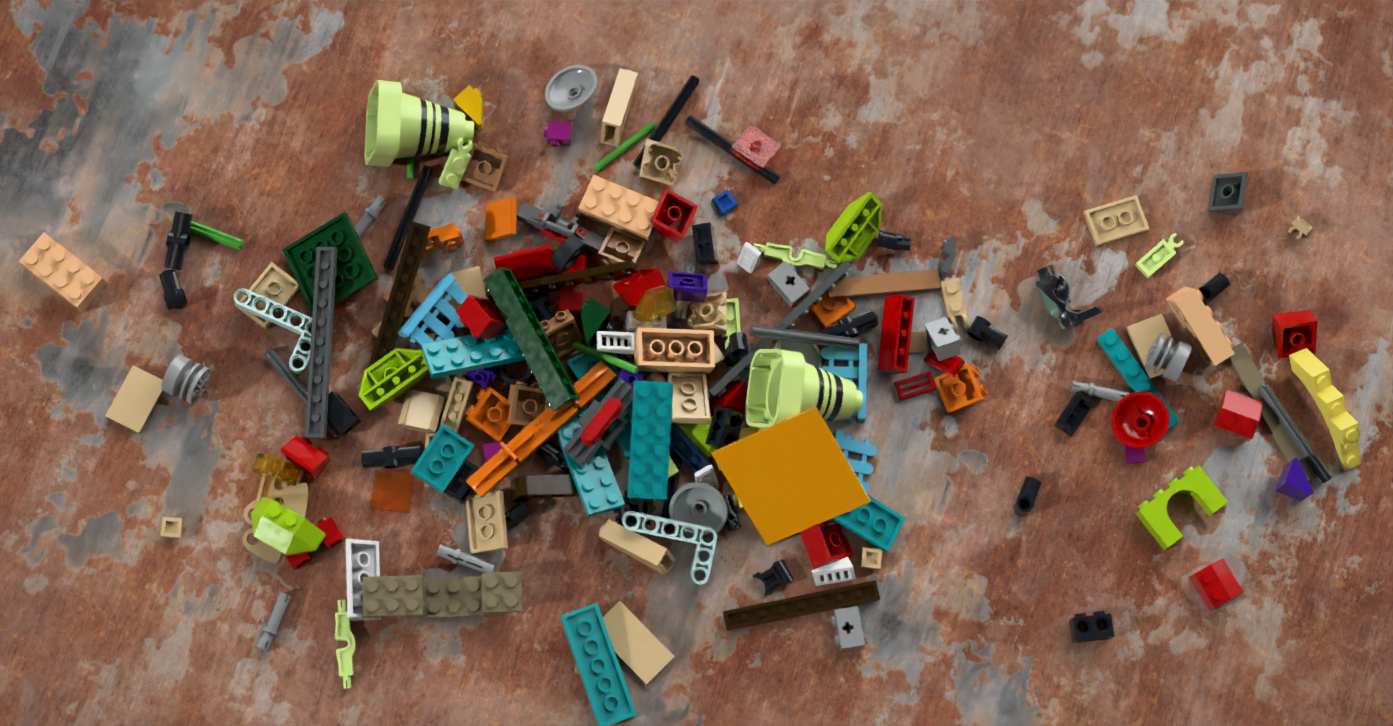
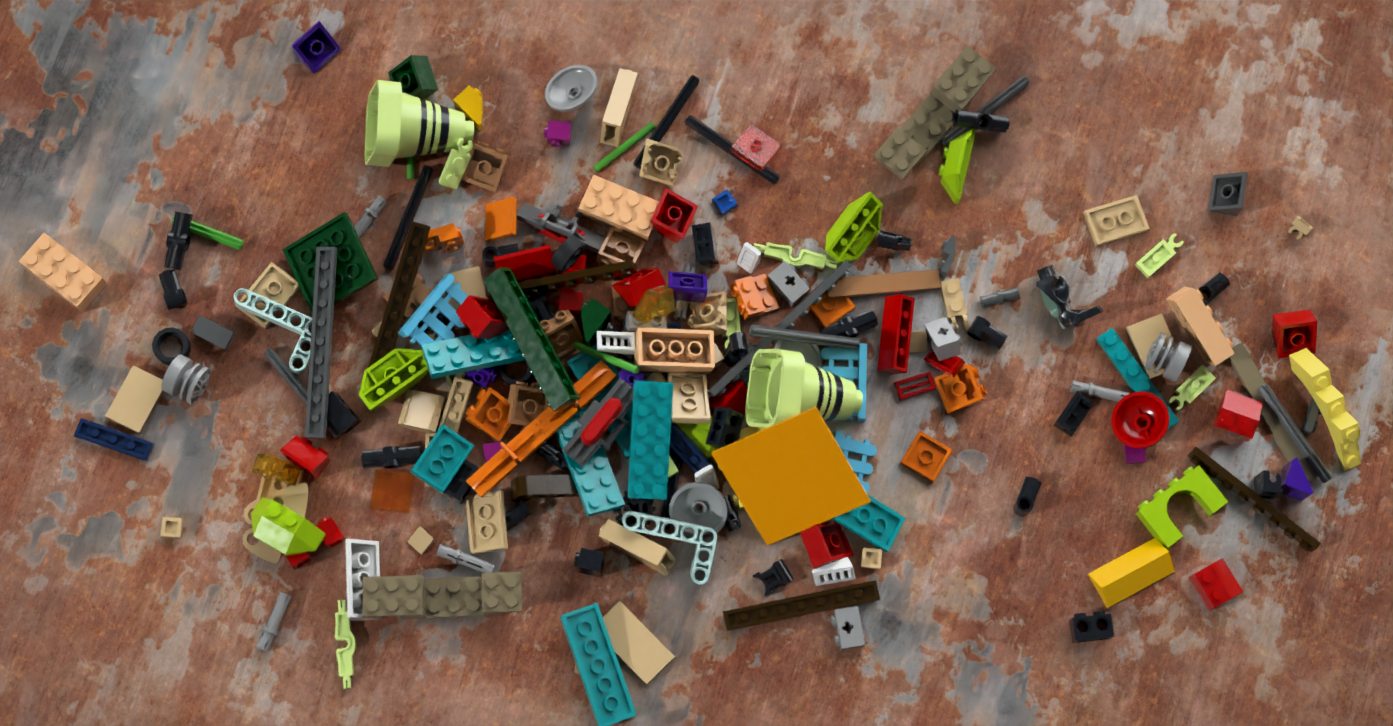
none -> dark blue tile [74,418,154,462]
none -> black tyre [152,327,191,365]
none -> dark grey slope [191,315,235,350]
none -> dark purple slope [291,21,341,73]
none -> dark green slope [388,55,439,99]
none -> tan slope [407,526,435,555]
none -> black piece [482,244,519,268]
none -> black brick [574,548,605,578]
none -> orange plate [730,274,779,320]
none -> dark tan bracket [873,45,997,180]
none -> orange tile [900,430,953,483]
none -> lime wedge [938,128,976,205]
none -> dark grey axle [940,76,1029,148]
none -> black piece [952,109,1010,133]
none -> dark grey pin [980,287,1020,308]
none -> yellow slope [1088,538,1175,608]
none -> yellowish green plate [1168,365,1216,412]
none -> dark brown plate [1187,447,1321,552]
none -> black hinge [1254,470,1283,499]
none -> dark grey hinge [1300,397,1321,437]

